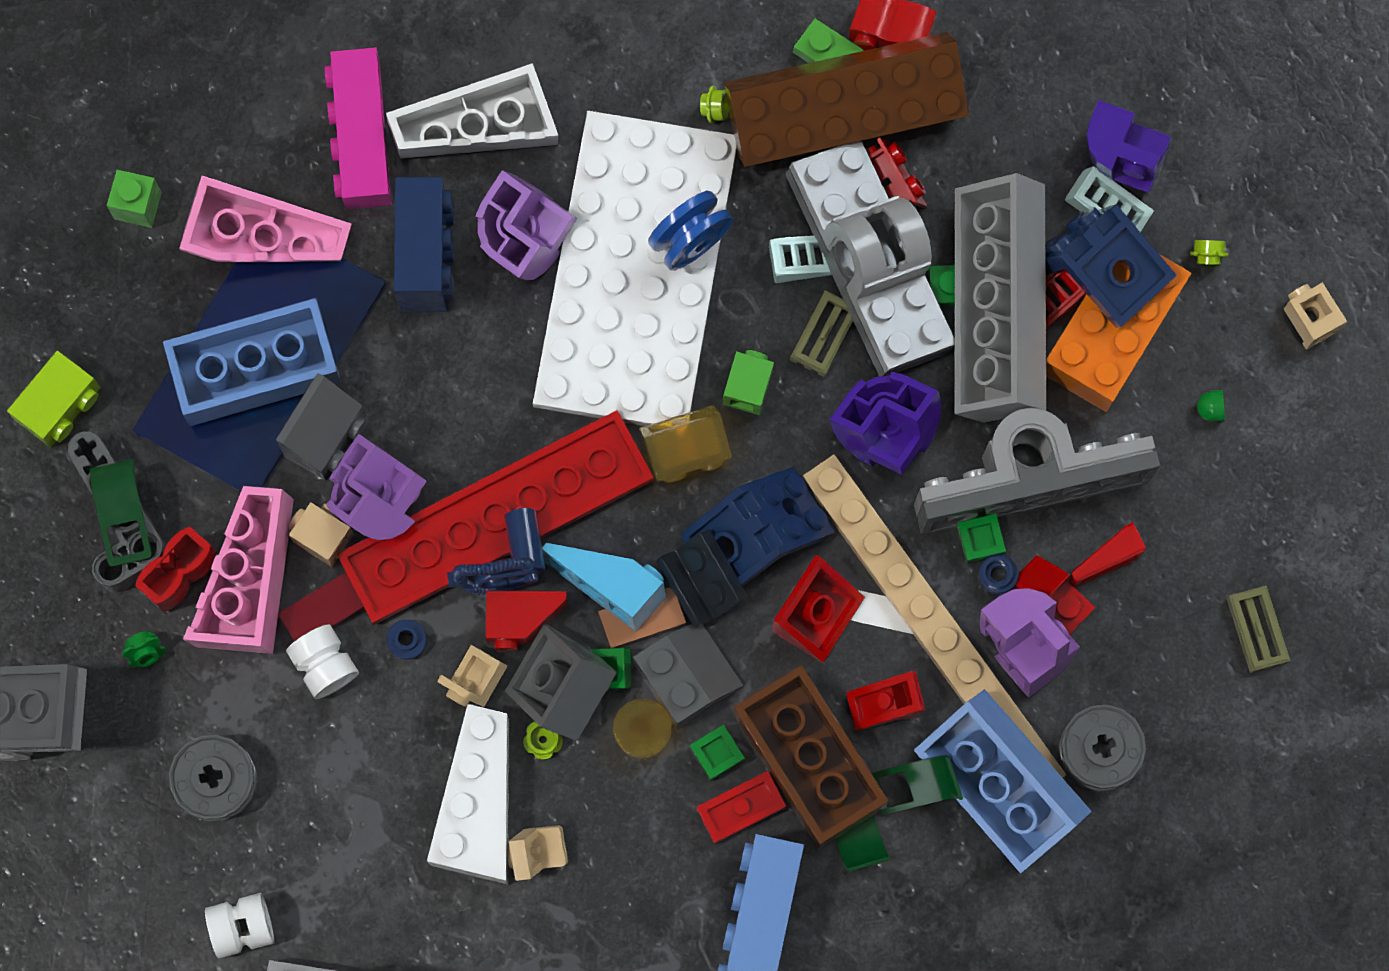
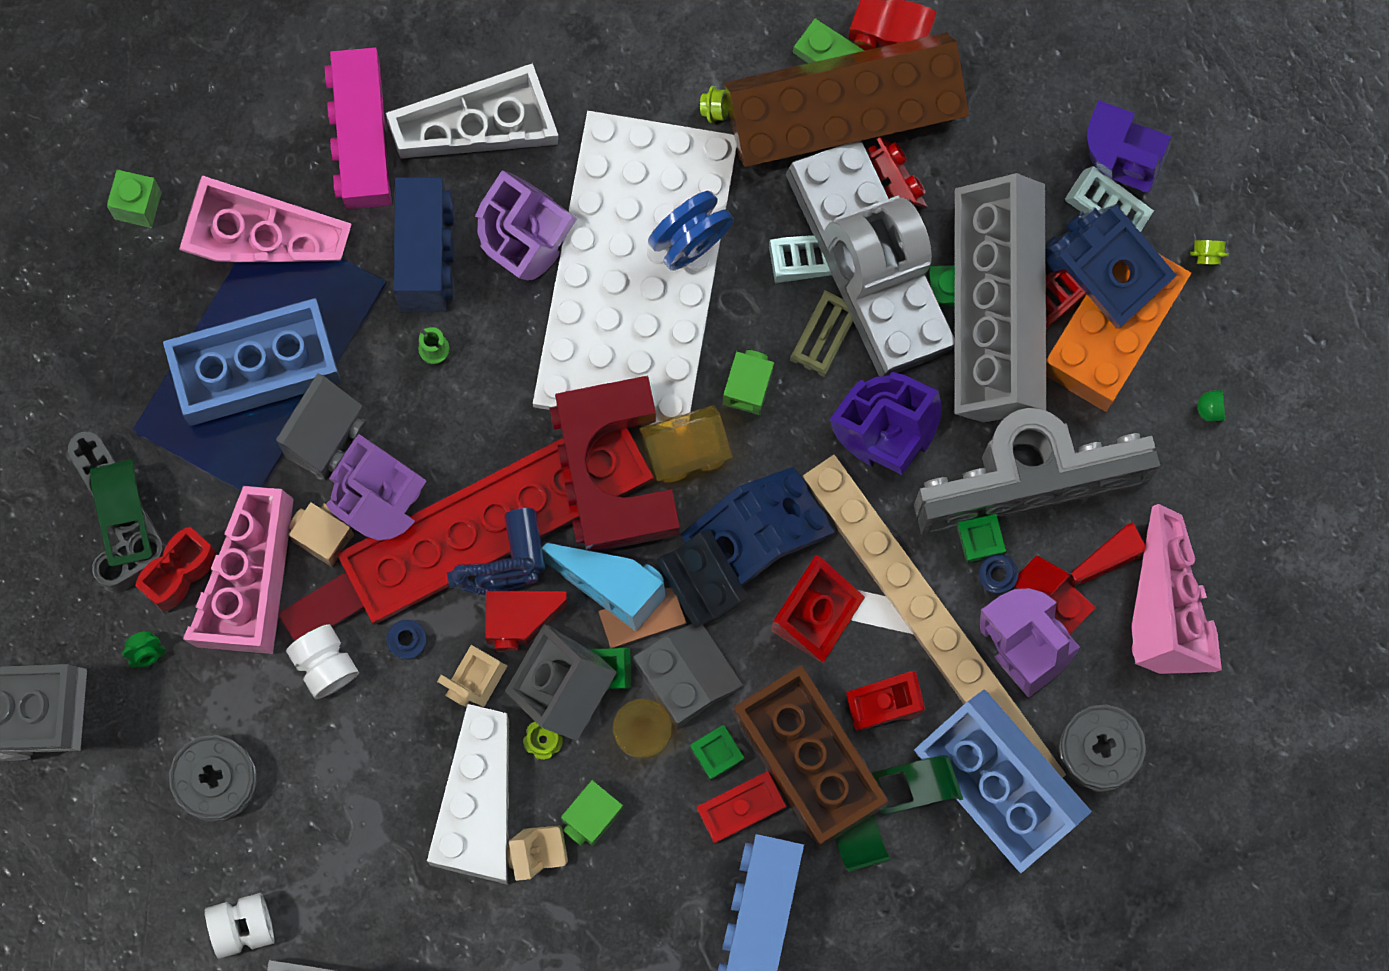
lime brick [7,350,101,448] -> none
olive tile [1227,586,1290,673] -> none
tan brick [1284,282,1347,350] -> none
none -> bright green pin [418,327,450,364]
none -> dark red arch [549,375,680,552]
none -> bright green brick [561,780,624,847]
none -> bright pink wedge [1132,504,1222,674]

